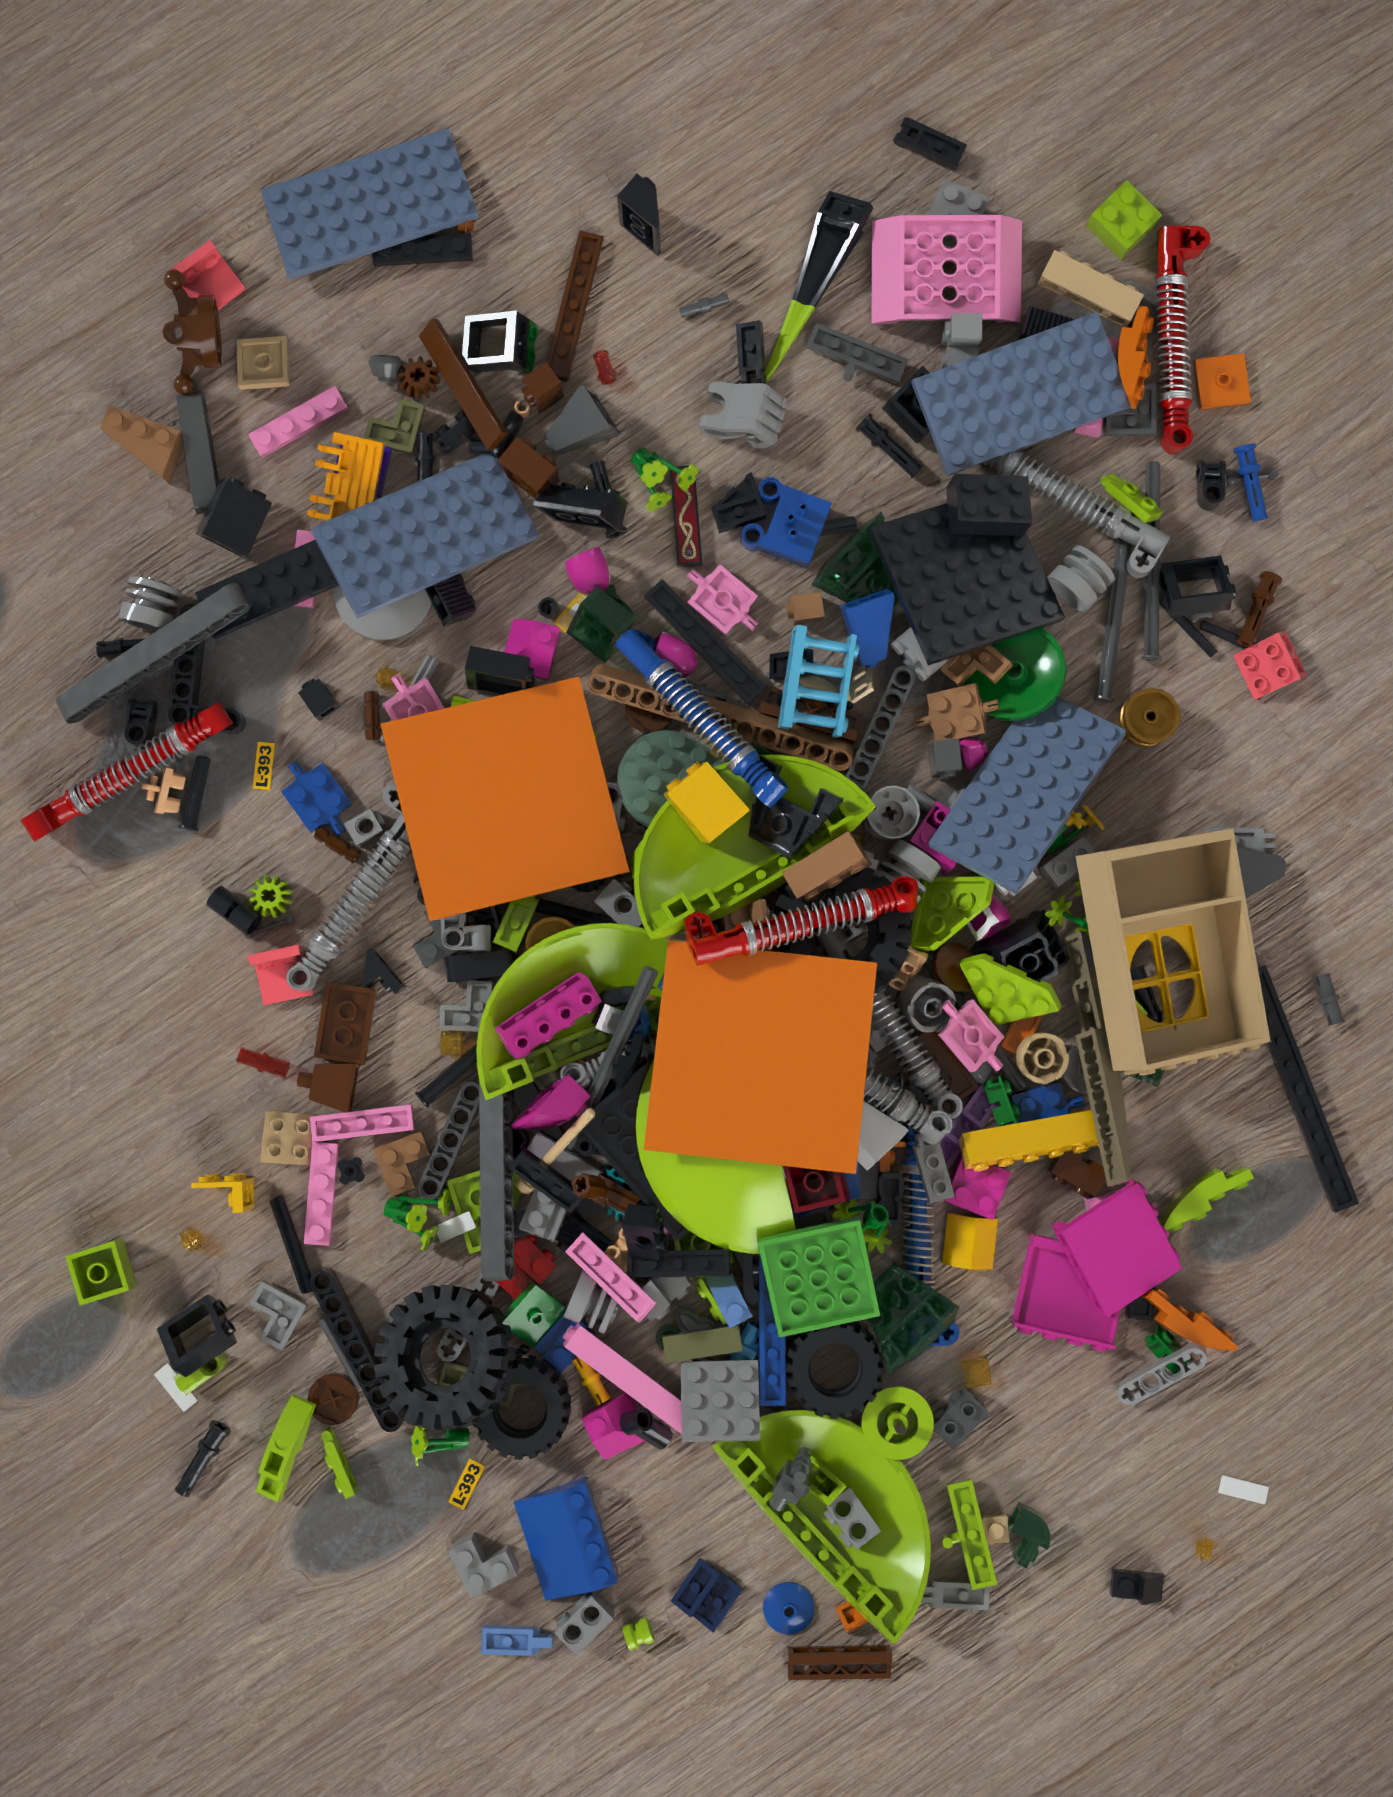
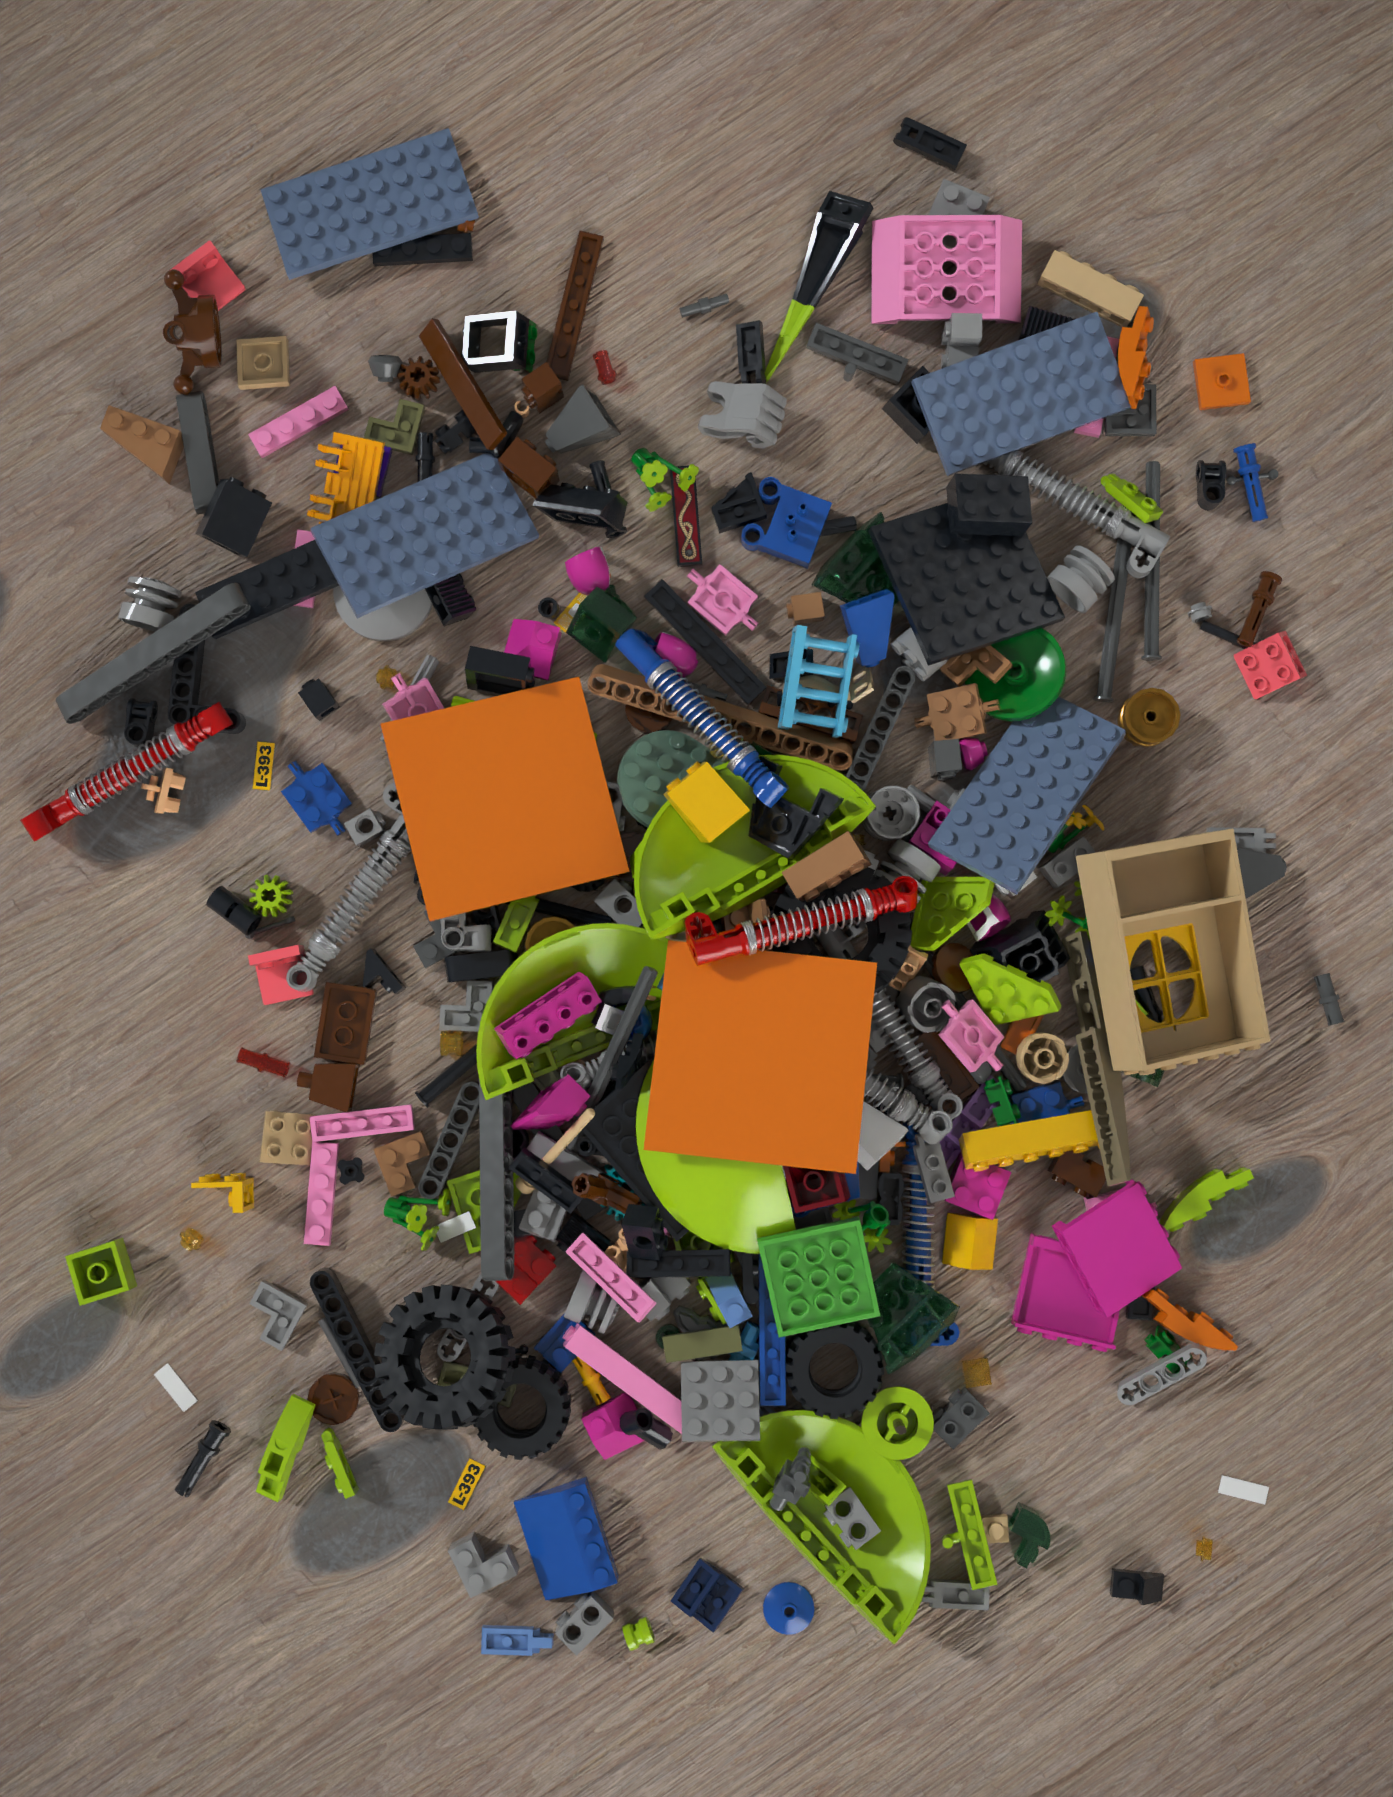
black axle [96,638,145,658] -> none
black window [157,1294,237,1377] -> none
lime piece [173,1353,226,1395] -> none
black axle [178,756,211,832] -> none
black axle [270,1196,312,1294] -> none
reddish brown axle [314,827,361,863] -> none
reddish brown axle [364,691,380,741] -> none
green plant [411,1426,470,1466] -> none
green plate [502,1281,567,1347] -> none
black slope [617,173,661,256] -> none
reddish brown fence [788,1645,892,1680] -> none
orange slope [835,1601,868,1635] -> none
black pin [855,413,923,478] -> none
lime brick [1086,180,1162,260] -> none
red piece [1155,226,1210,455] -> none
black window [1159,555,1236,618] -> none
black bar [1159,599,1218,658] -> none
black plate [1258,965,1359,1213] -> none

